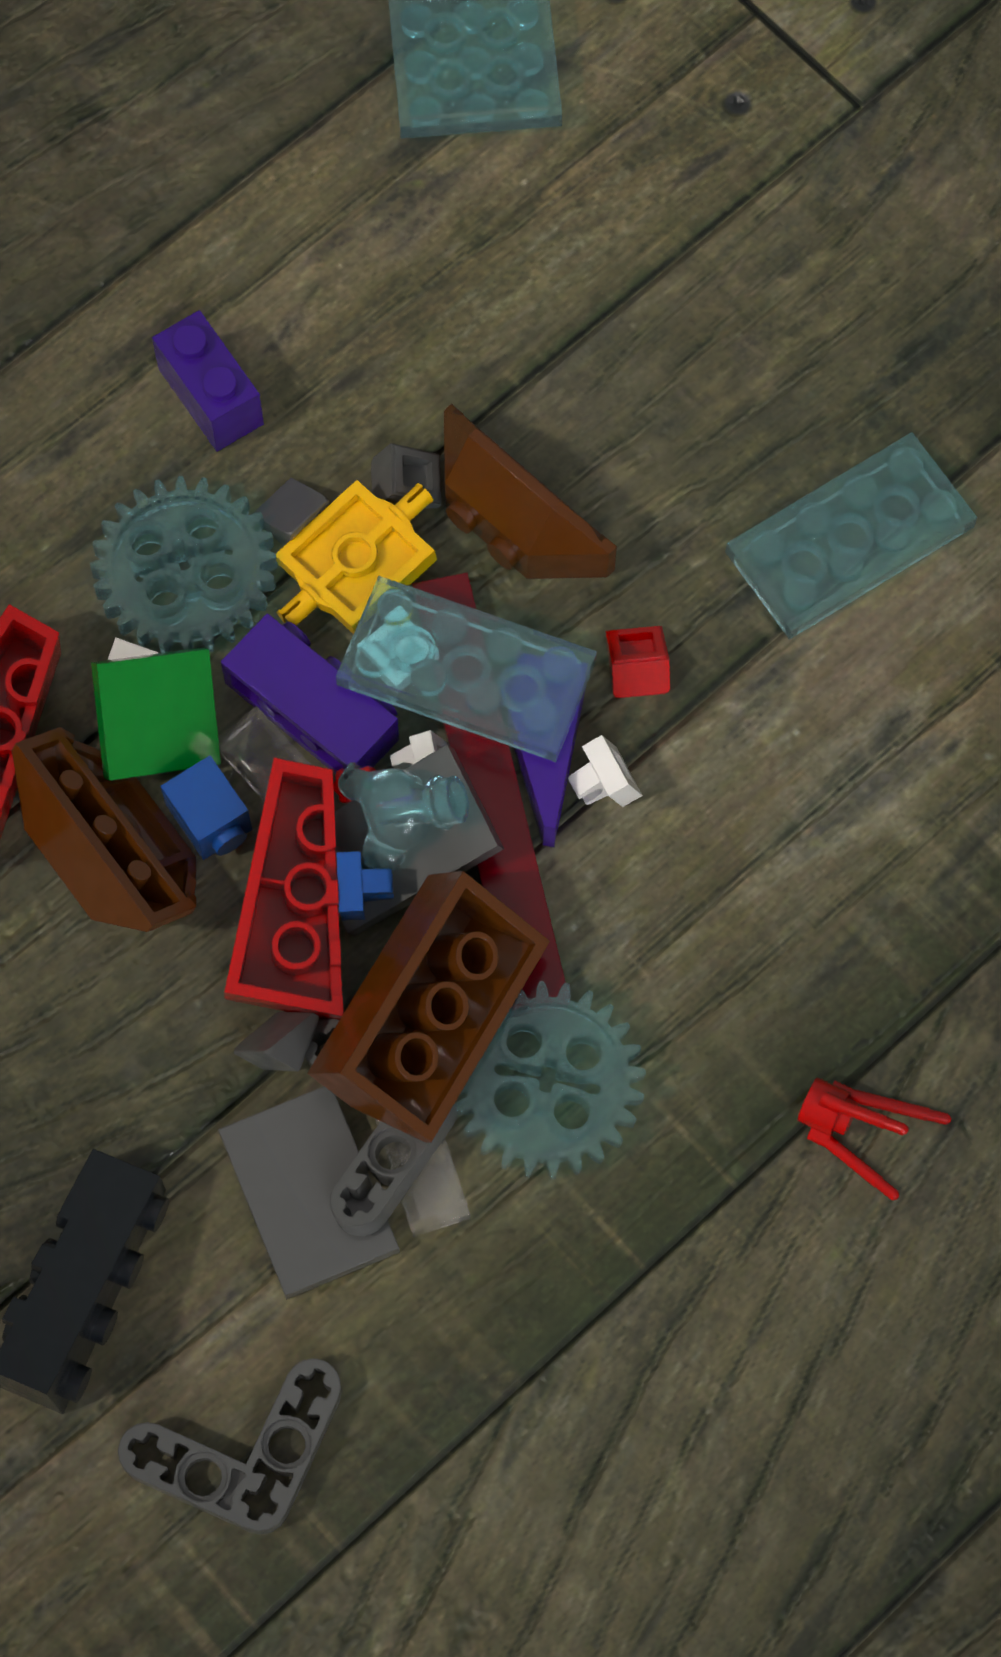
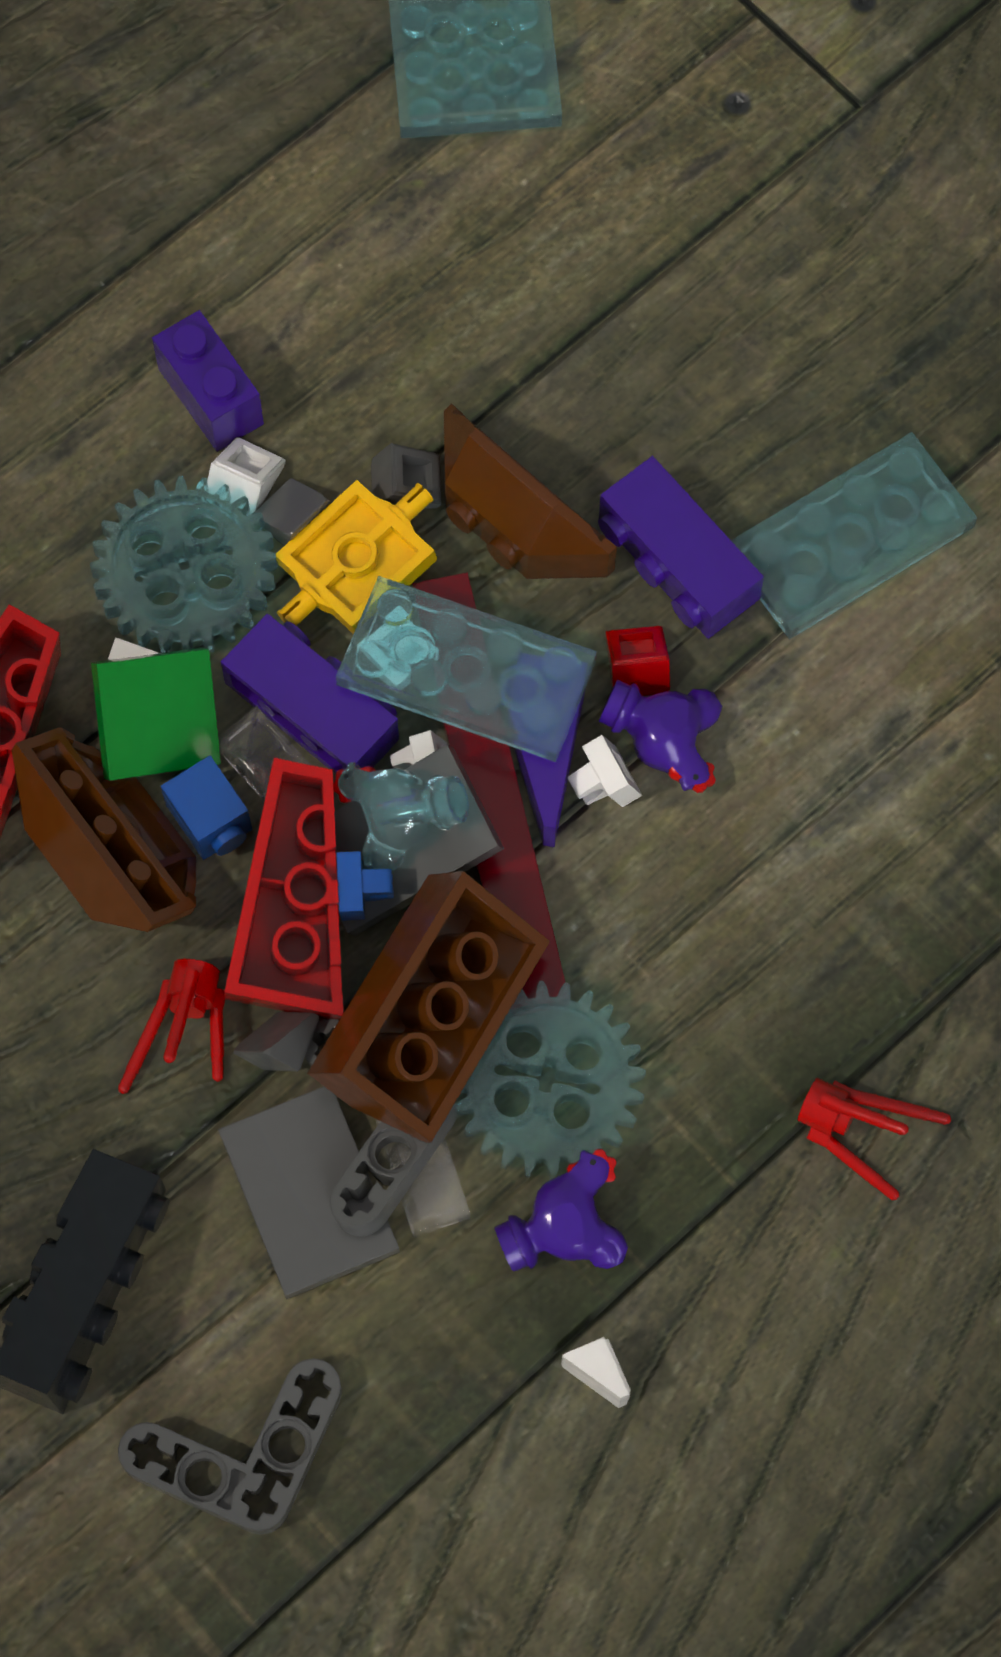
none -> red plant [118,958,226,1094]
none -> white slope [205,437,286,517]
none -> dark purple animal [494,1148,628,1272]
none -> white slope [561,1337,631,1408]
none -> dark purple brick [598,455,764,639]
none -> dark purple animal [598,679,723,793]

